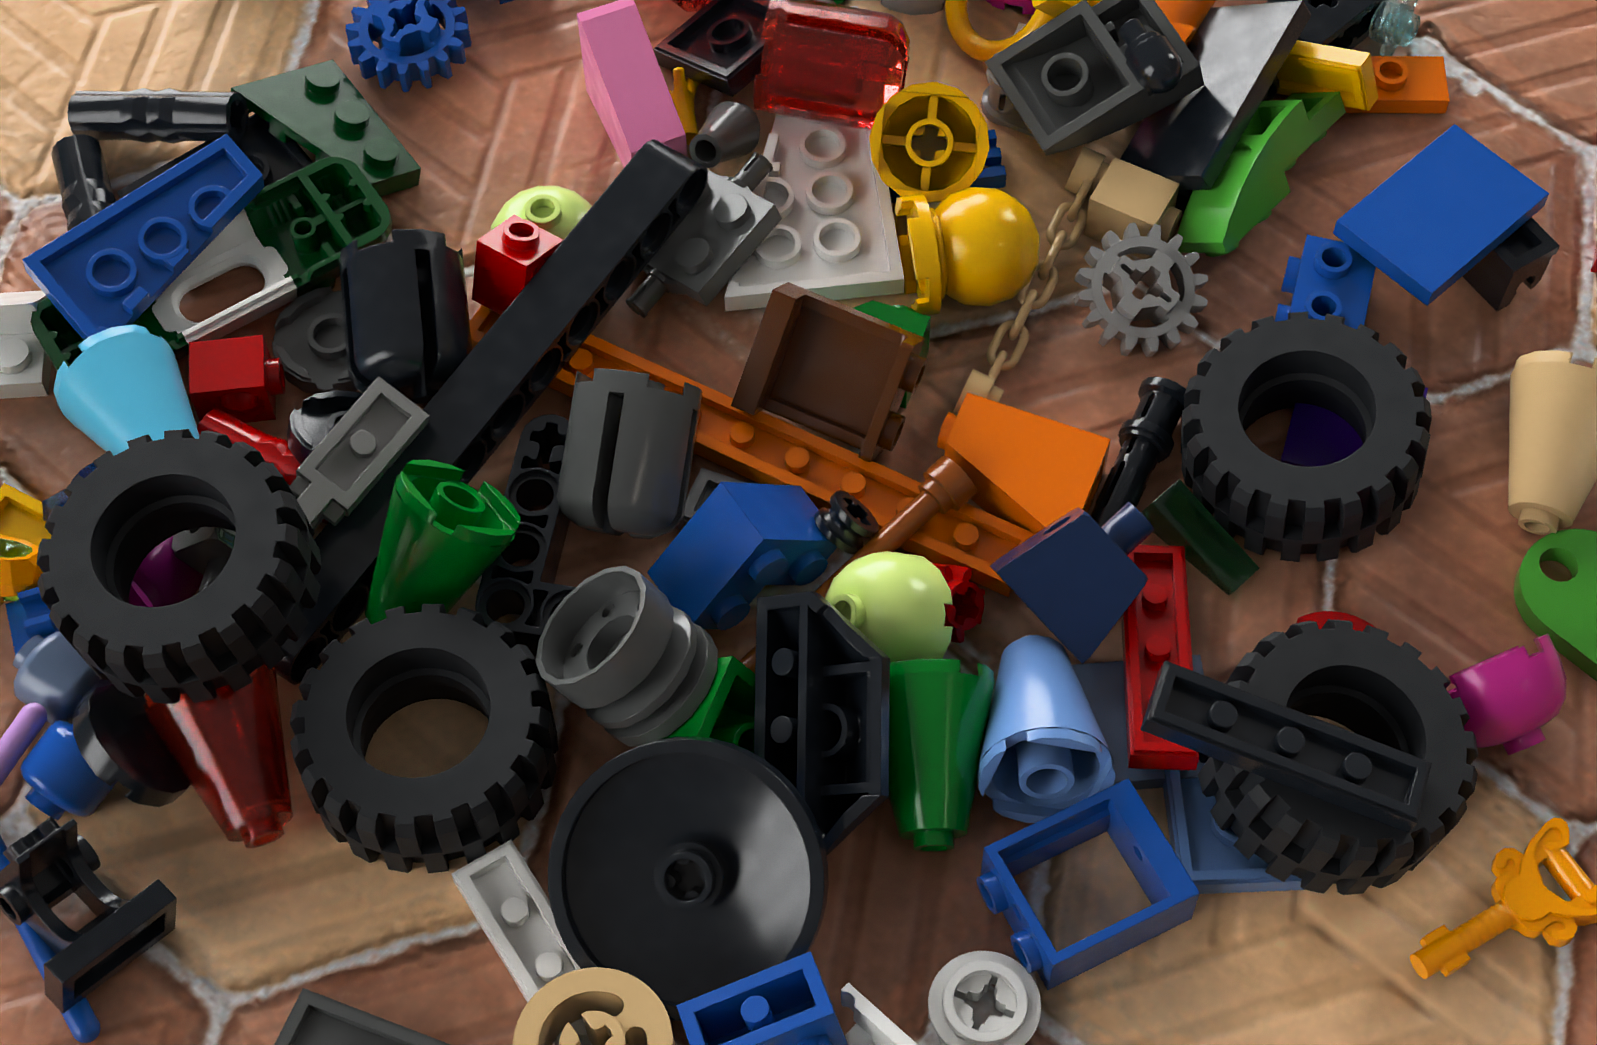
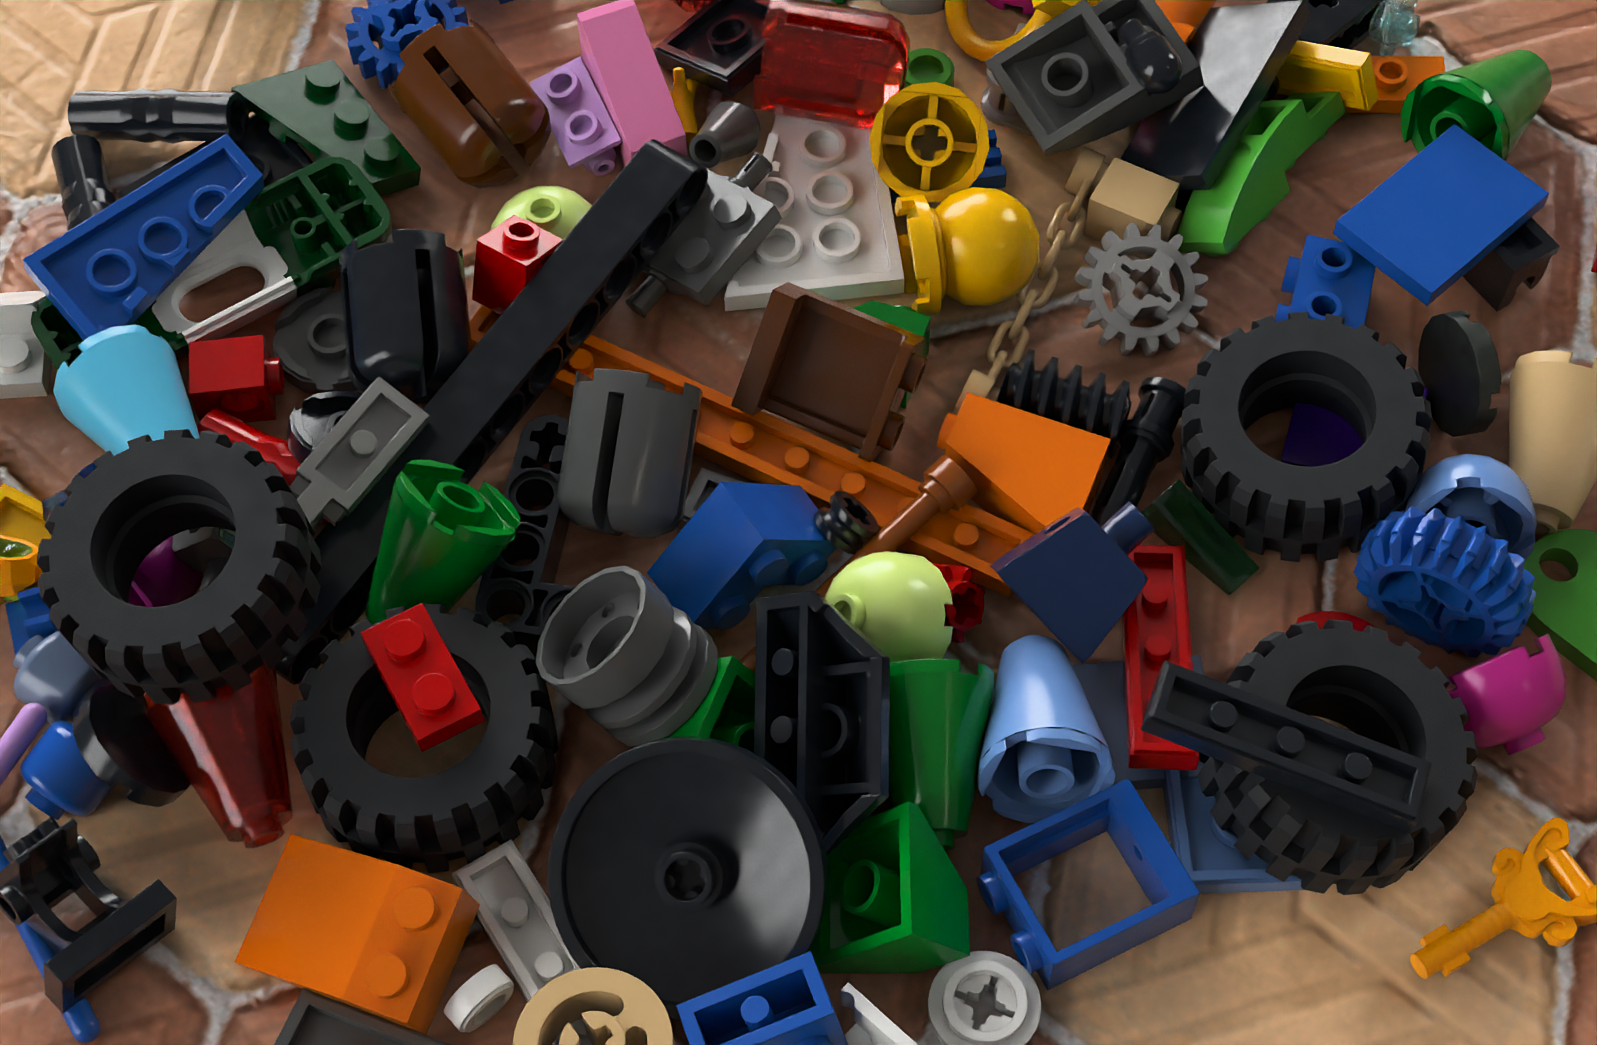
none -> orange slope [235,834,480,1035]
none -> red plate [360,603,484,752]
none -> reddish brown cylinder [388,19,551,188]
none -> white tile [444,964,514,1032]
none -> lavender hinge [529,56,623,176]
none -> green slope [811,802,970,974]
none -> bright green tile [897,48,955,92]
none -> black piece [996,349,1132,459]
none -> blue gear [1353,506,1537,658]
none -> green cone [1401,50,1552,161]
none -> medium blue cylinder [1404,454,1537,560]
none -> pearl dark grey tile [1418,310,1502,437]

